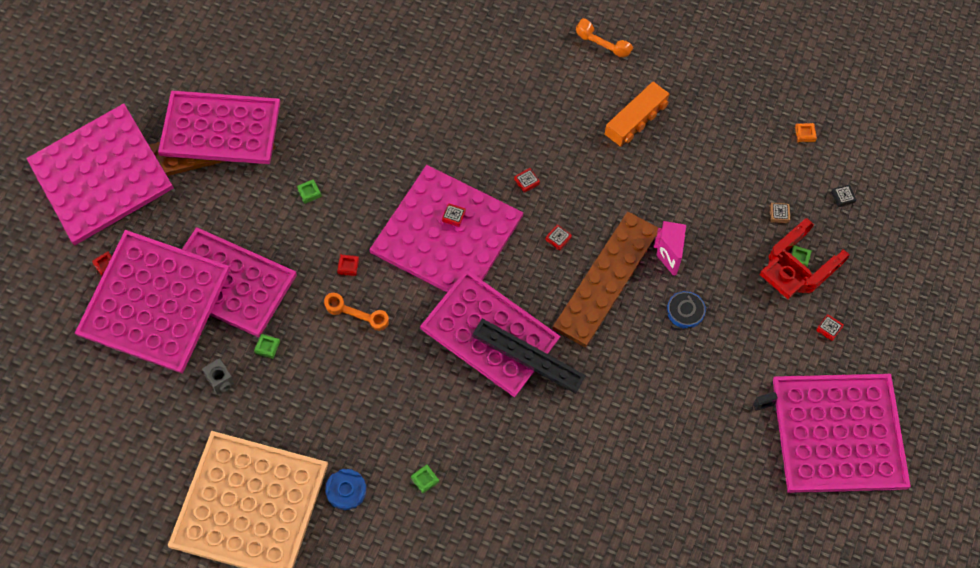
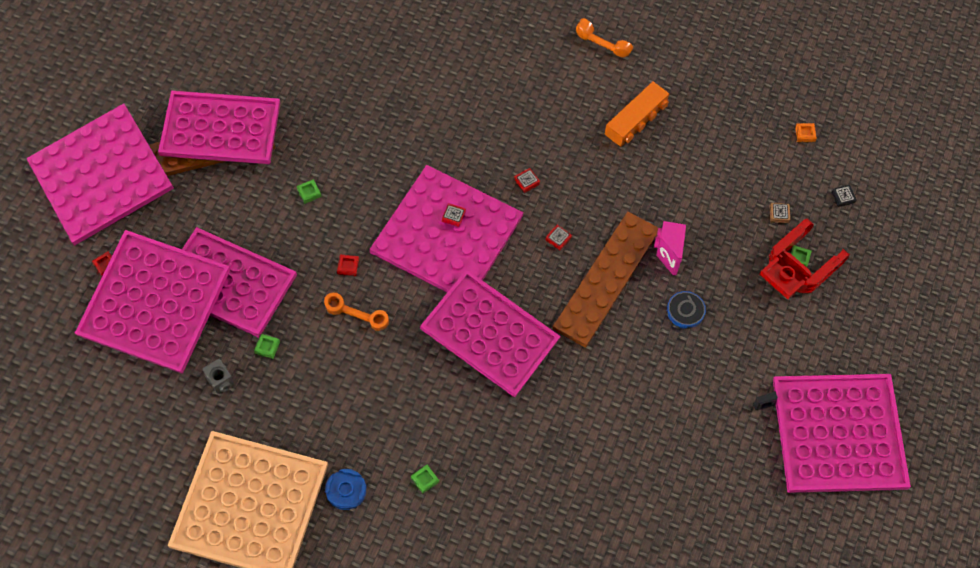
black plate [472,318,586,394] -> none
tile [816,314,844,341] -> none

